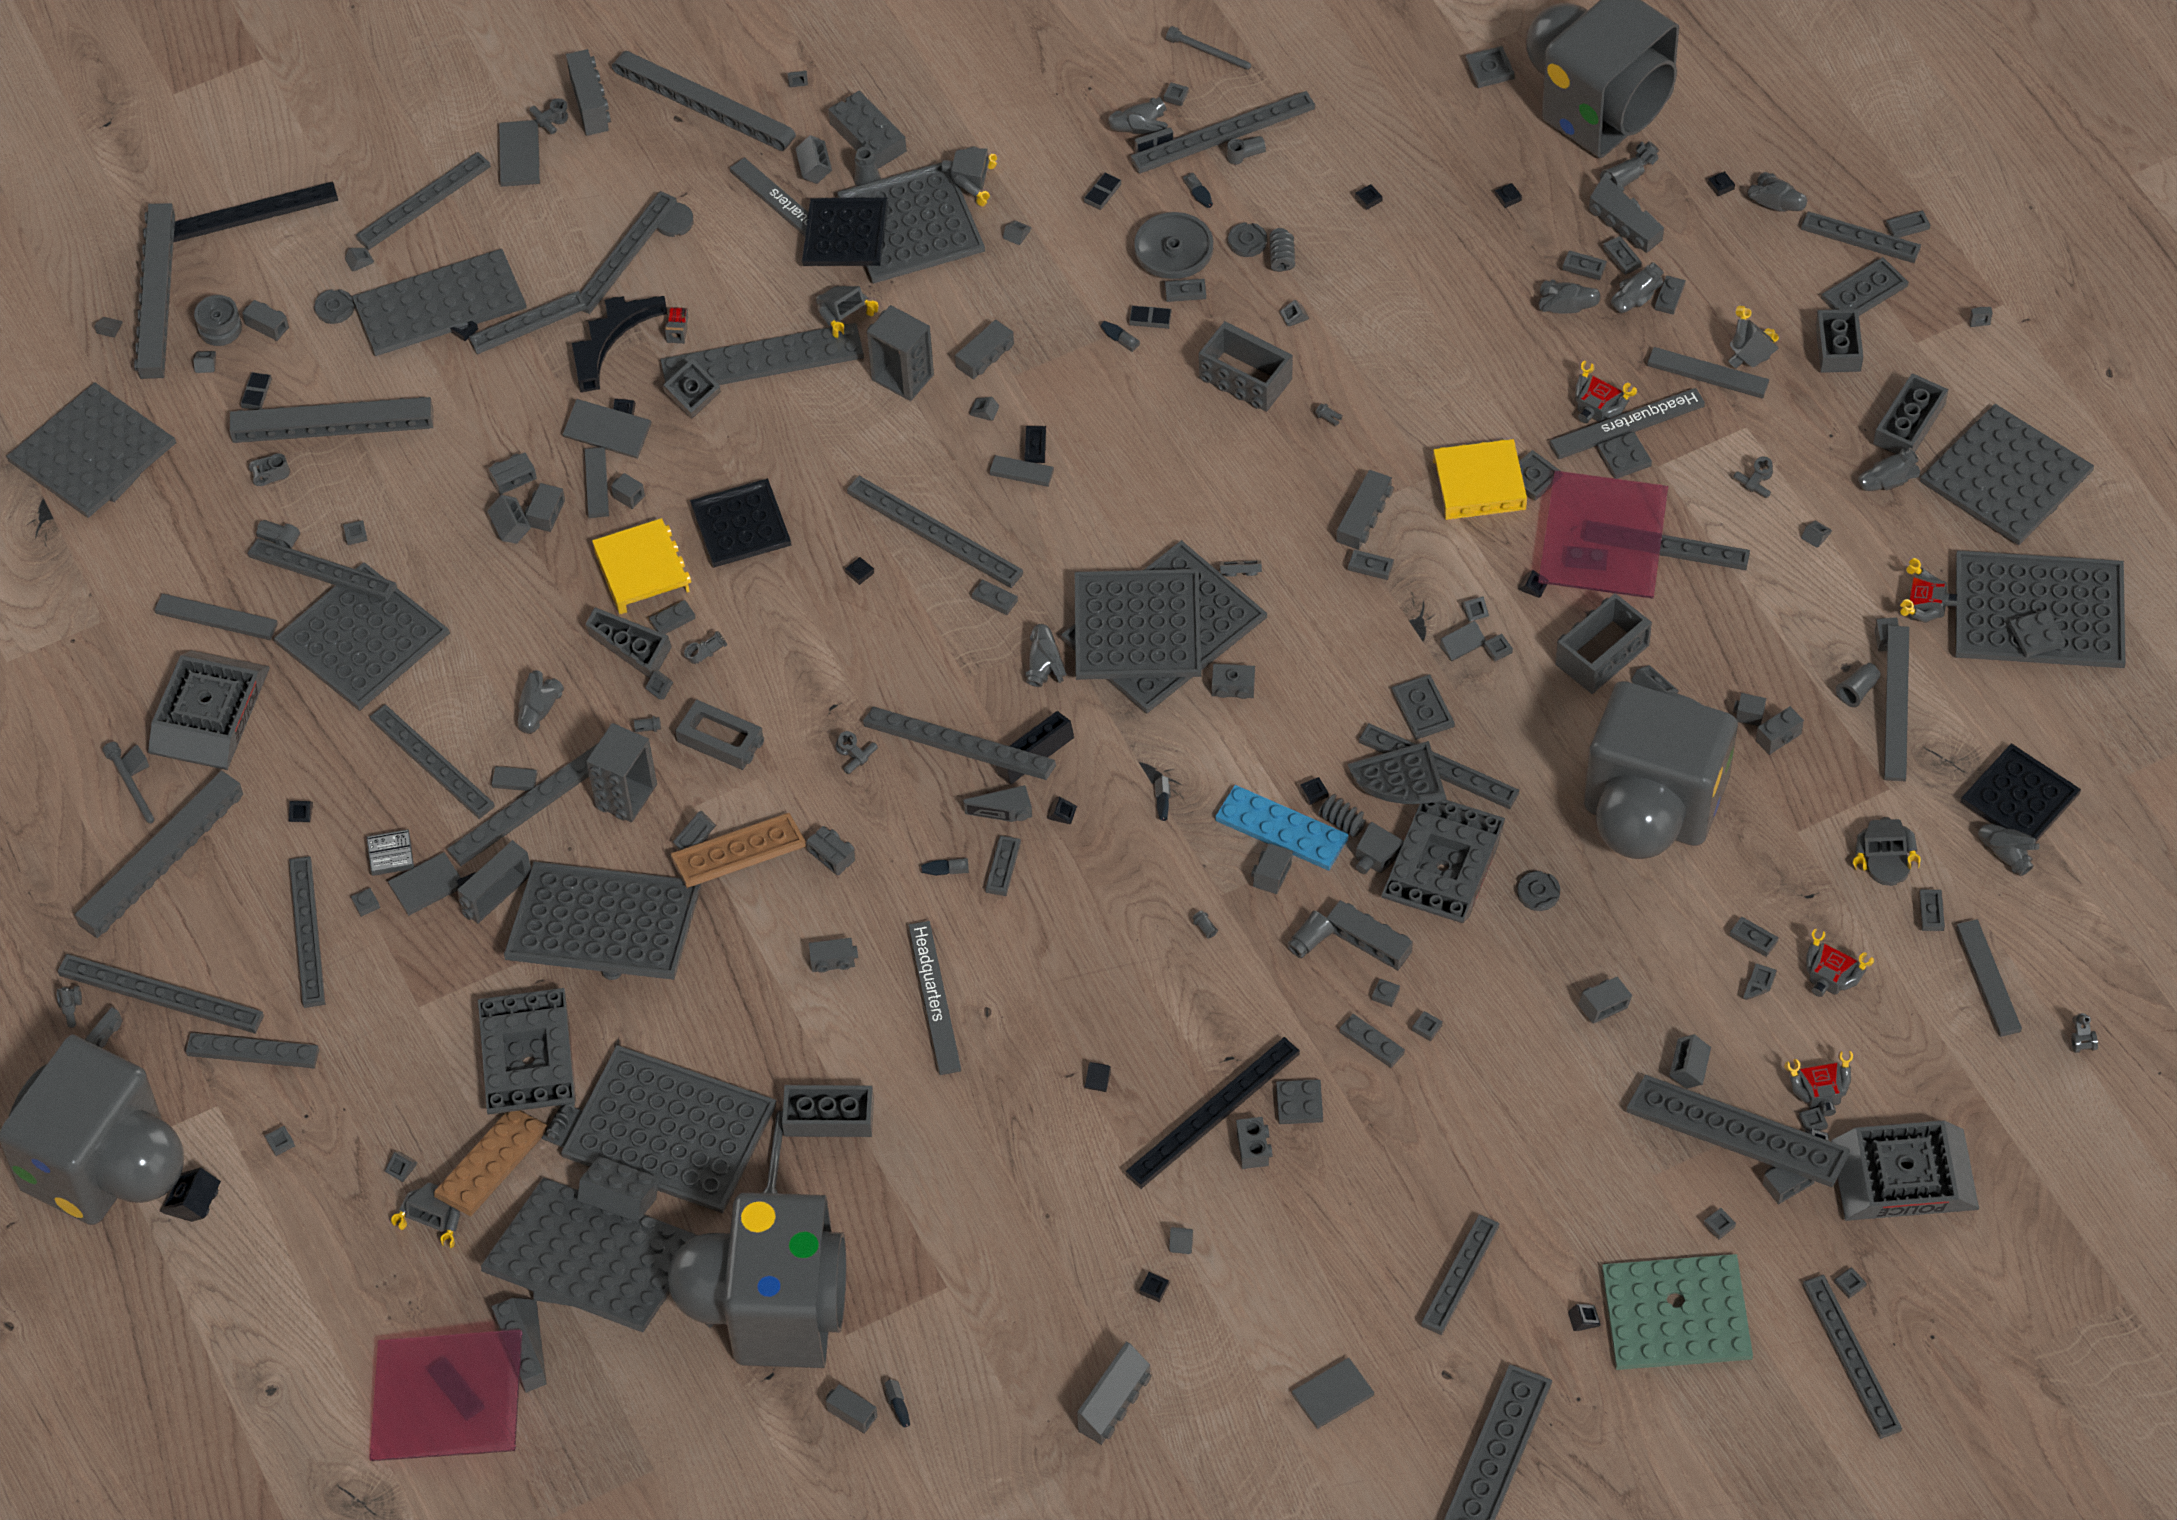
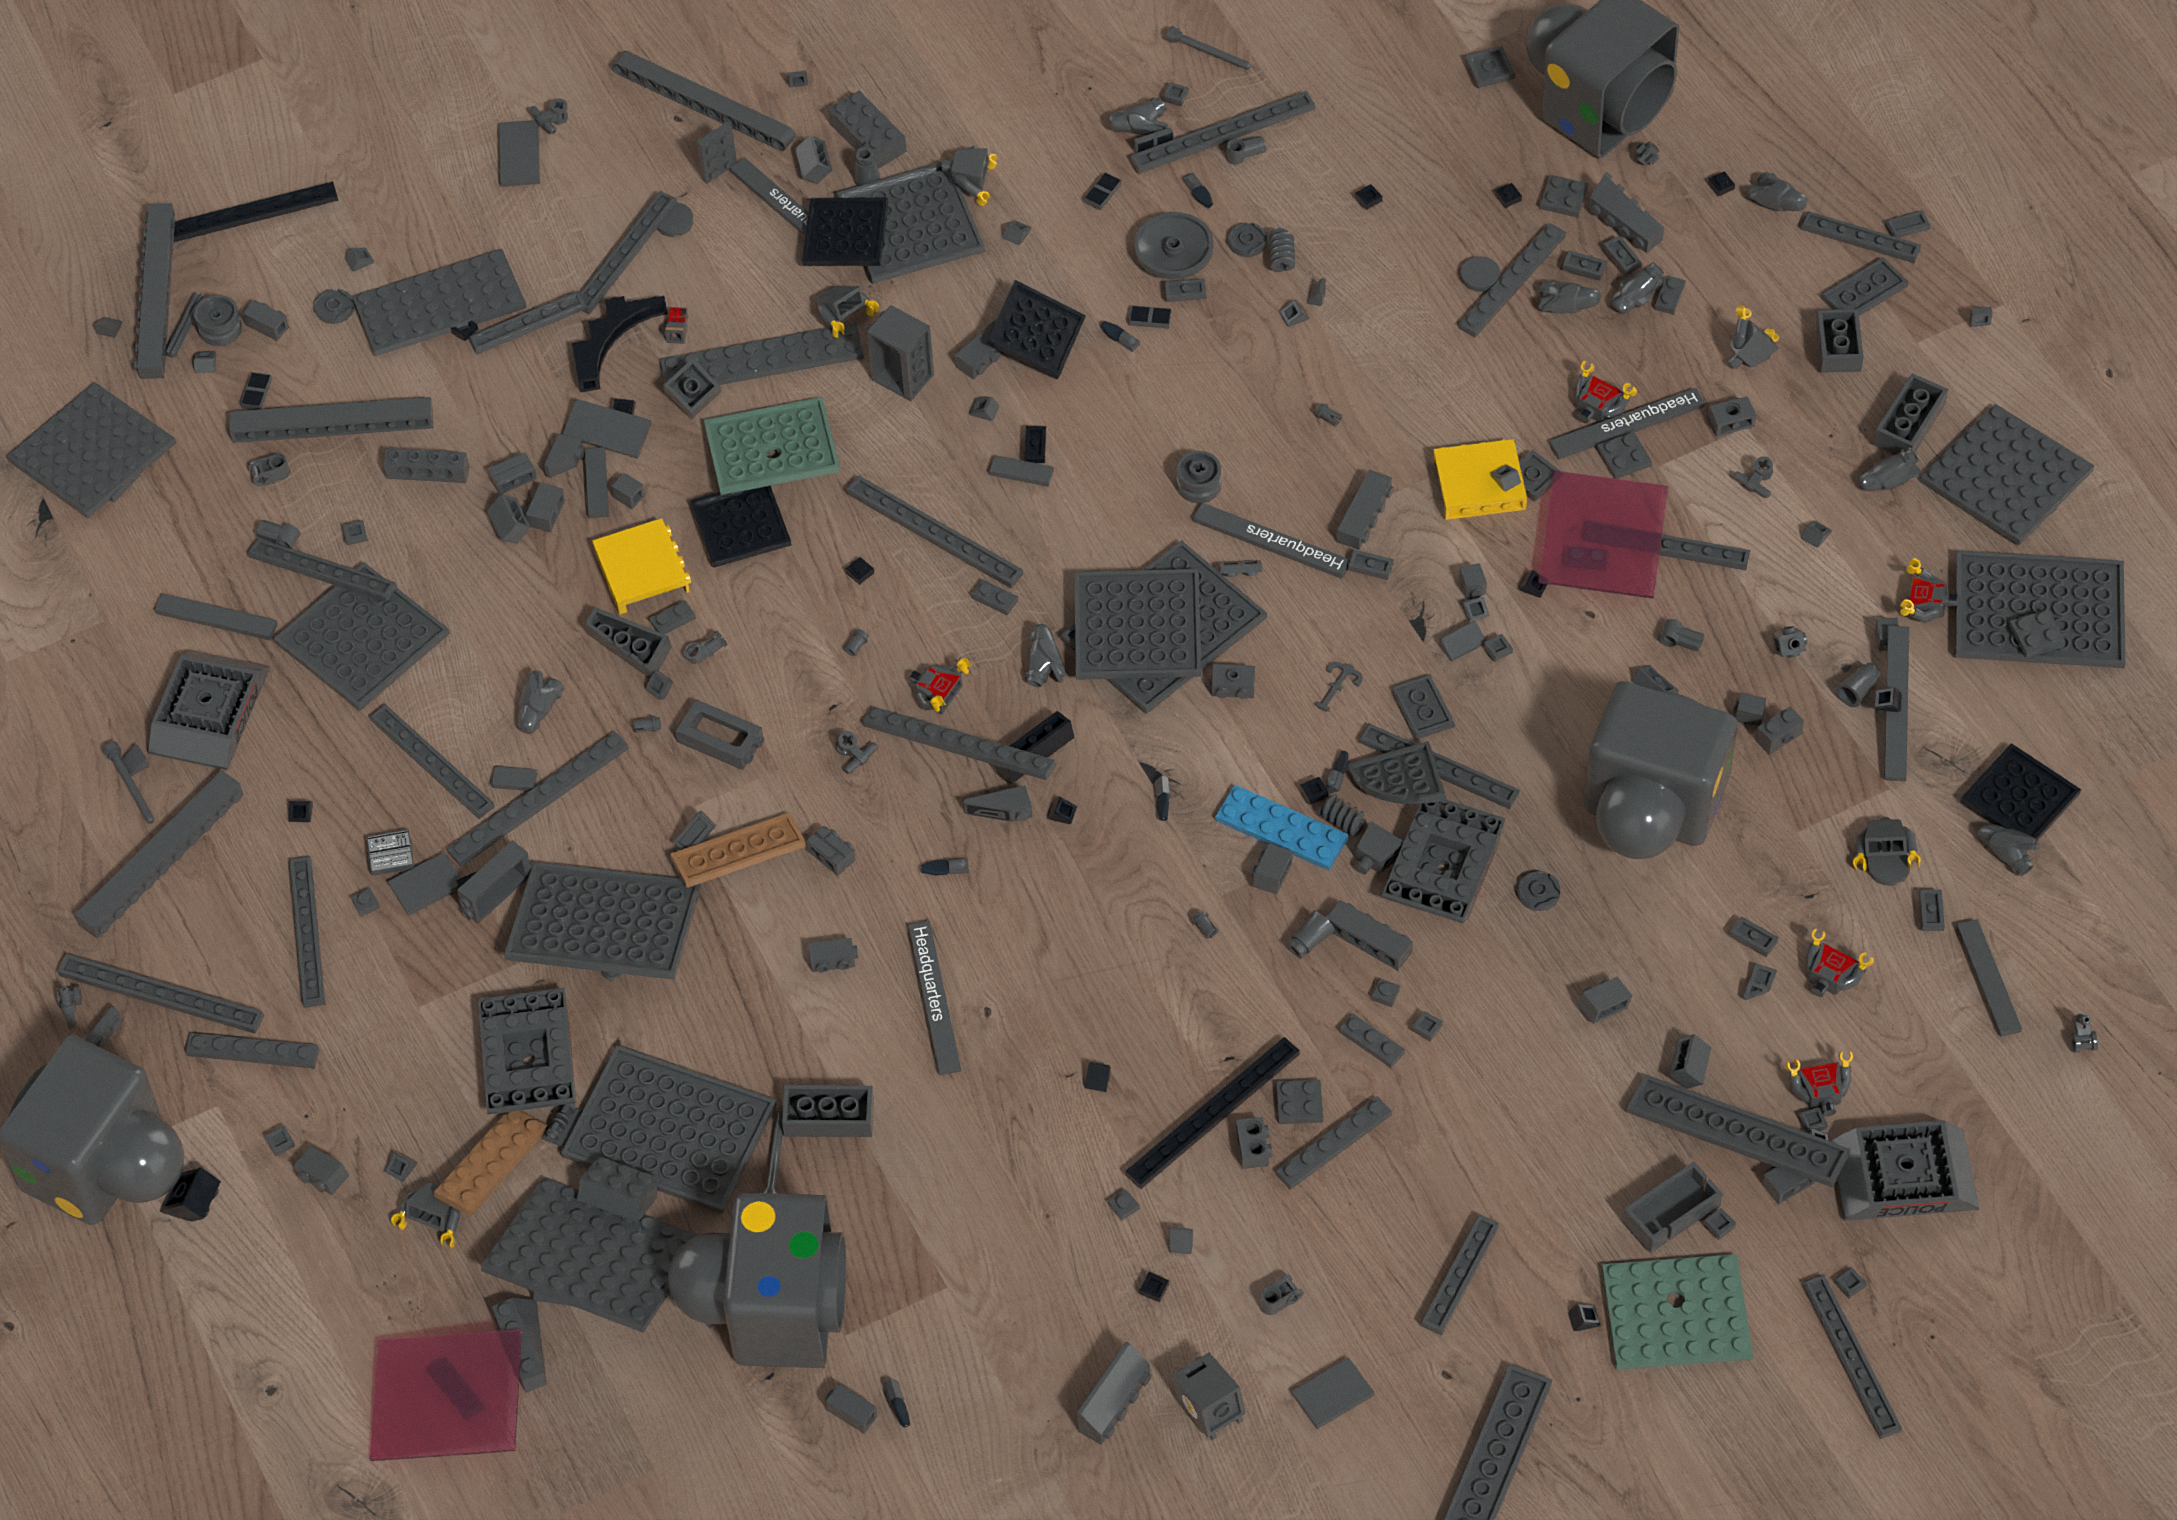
dark grey tile [356,152,491,250] -> none
dark grey brick [566,49,611,136] -> none
dark grey hose [586,723,657,822] -> none
dark grey tile [986,835,1021,896] -> none
dark grey hose [1199,321,1293,412] -> none
dark grey hose [1556,593,1652,694] -> none
dark grey plant [1600,157,1645,188] -> none
dark grey tile [1647,347,1770,399] -> none
none -> dark grey axle [165,293,204,358]
none -> dark grey brick [294,1146,349,1195]
none -> dark grey brick [383,448,469,483]
none -> dark grey slope [544,434,585,478]
none -> dark grey plate [697,122,737,184]
none -> sand green plate [704,397,841,495]
none -> dark grey pin [845,629,869,656]
none -> torso [909,658,972,715]
none -> black plate [986,280,1086,379]
none -> dark grey plate [1108,1190,1139,1221]
none -> dark grey container [1172,1352,1246,1440]
none -> dark grey wheel [1177,451,1222,504]
none -> dark grey tile [1193,503,1351,579]
none -> dark grey piece [1260,1275,1304,1315]
none -> dark grey plate [1276,1096,1392,1190]
none -> dark grey slope [1307,278,1326,306]
none -> dark grey piece [1315,662,1362,712]
none -> piece [1326,751,1349,794]
none -> dark grey plate [1459,223,1566,338]
none -> dark grey brick [1459,563,1487,599]
none -> dark grey tile [1461,256,1500,292]
none -> dark grey slope [1490,465,1521,491]
none -> dark grey plate [1540,175,1588,217]
none -> dark grey piece [1623,1162,1723,1253]
none -> dark grey piece [1659,619,1704,651]
none -> dark grey brick [1708,396,1756,437]
none -> dark grey brick [1772,626,1807,658]
none -> black slope [1875,687,1902,712]

